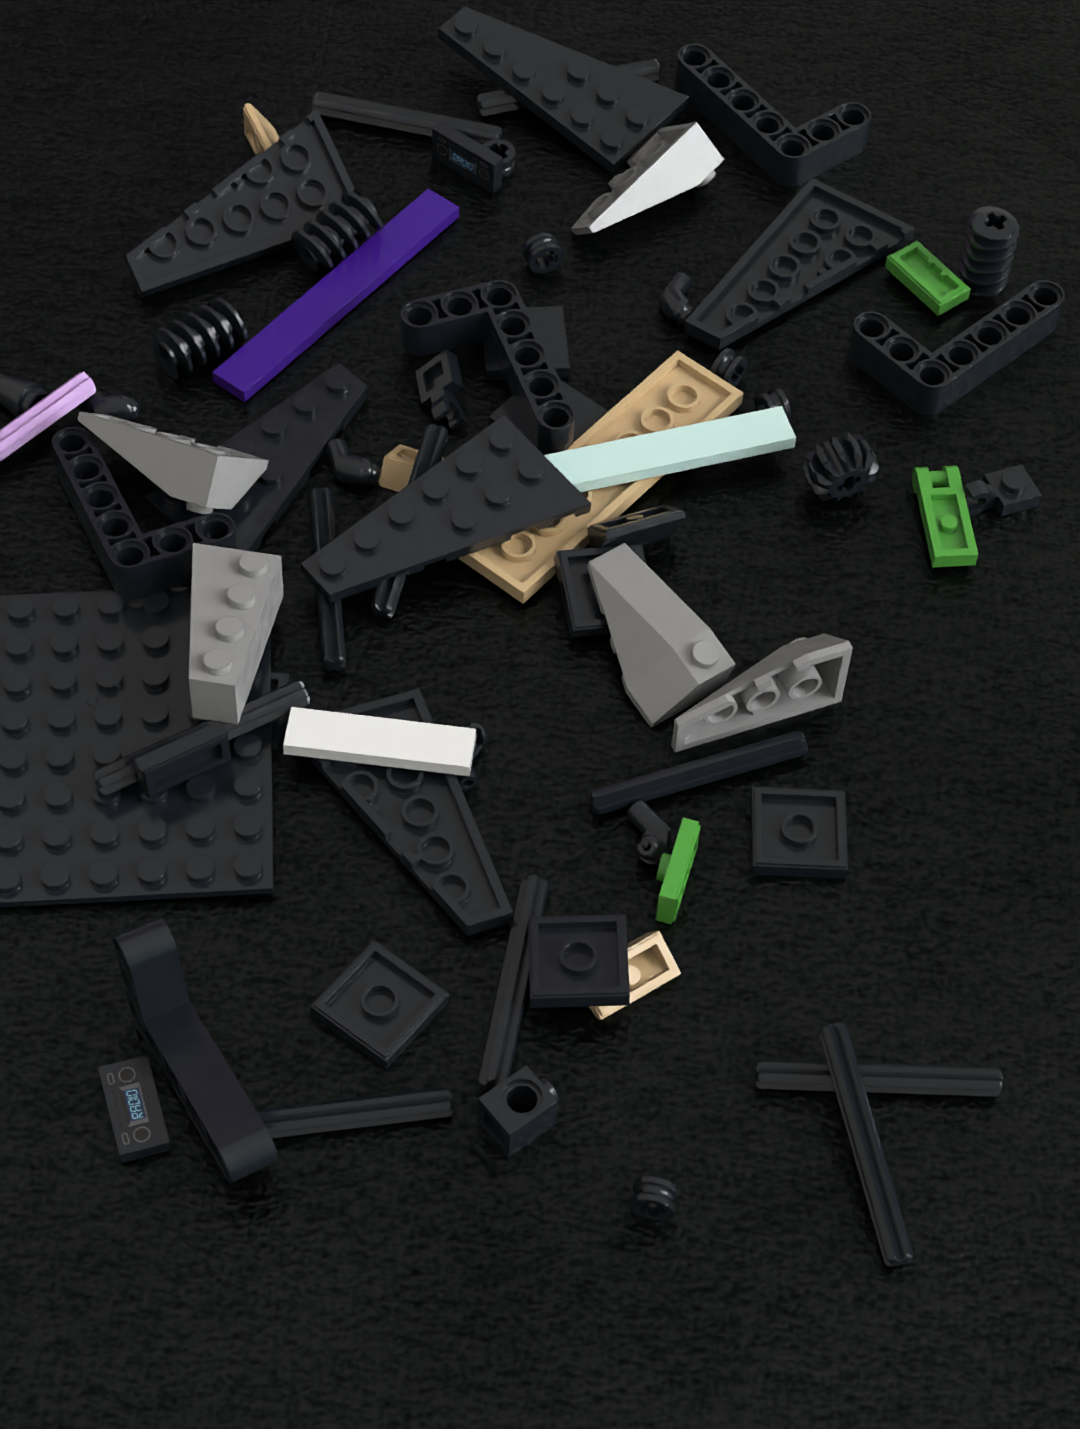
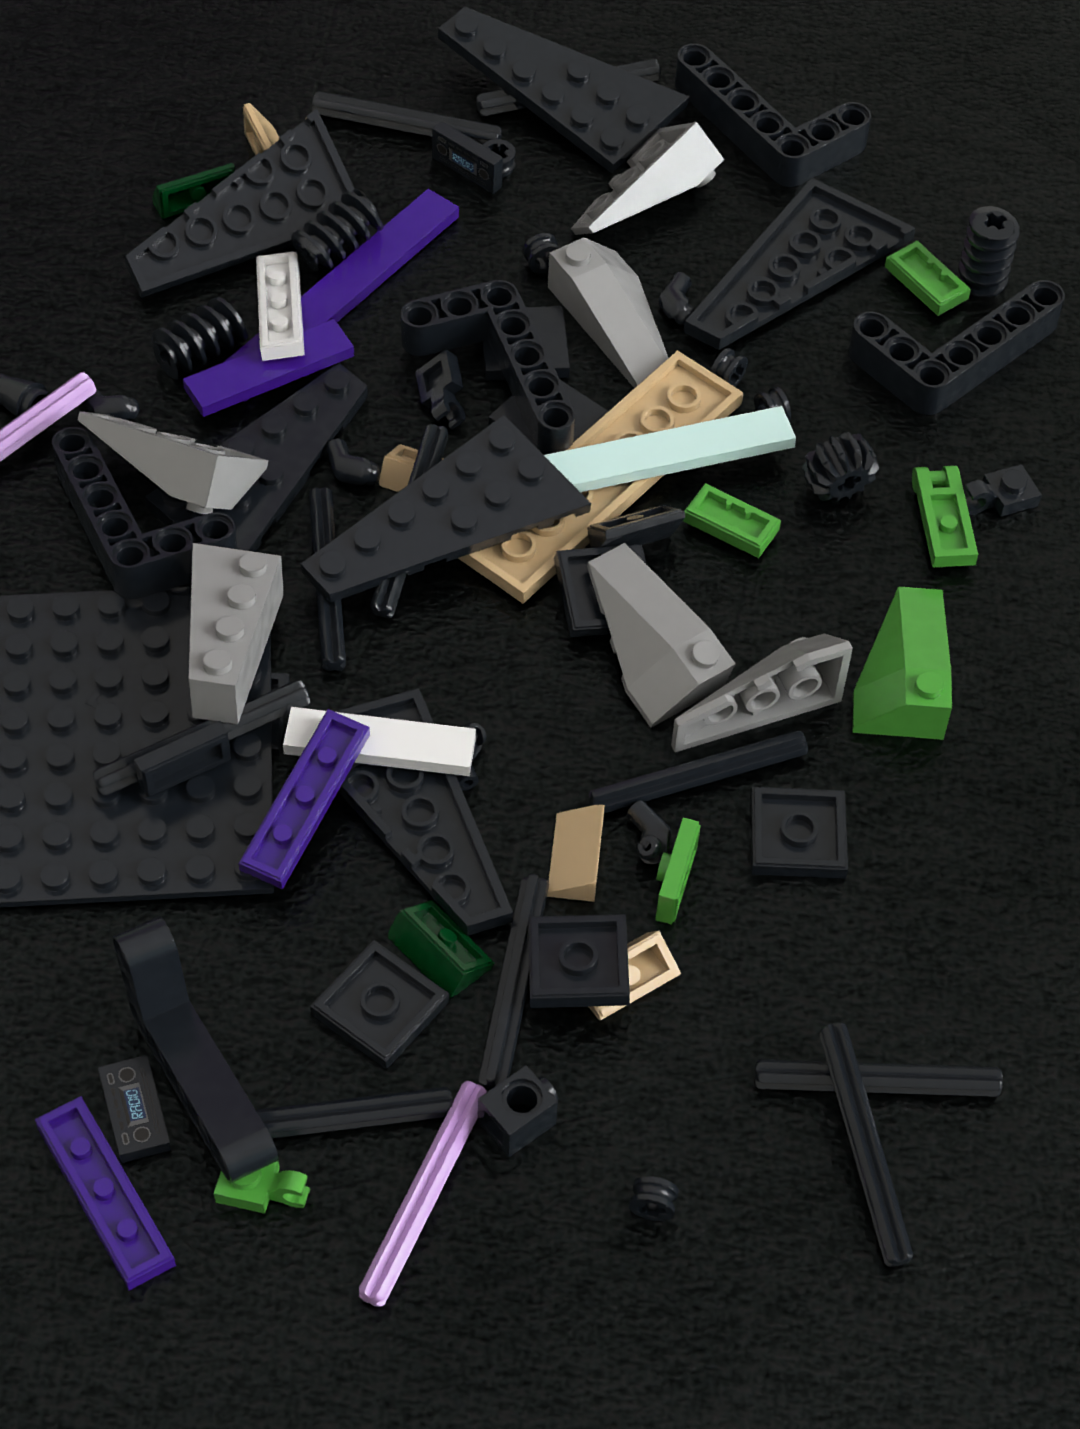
none -> dark purple tile [35,1096,176,1290]
none -> dark green slope [152,163,235,219]
none -> dark purple tile [183,319,354,417]
none -> bright green plate [213,1161,310,1214]
none -> dark purple tile [239,709,370,889]
none -> white tile [256,251,305,361]
none -> lavender axle [359,1081,487,1307]
none -> dark green slope [388,900,495,998]
none -> tan slope [547,805,605,902]
none -> light grey wedge [548,238,668,388]
none -> bright green plate [683,483,781,558]
none -> bright green wedge [852,587,952,740]

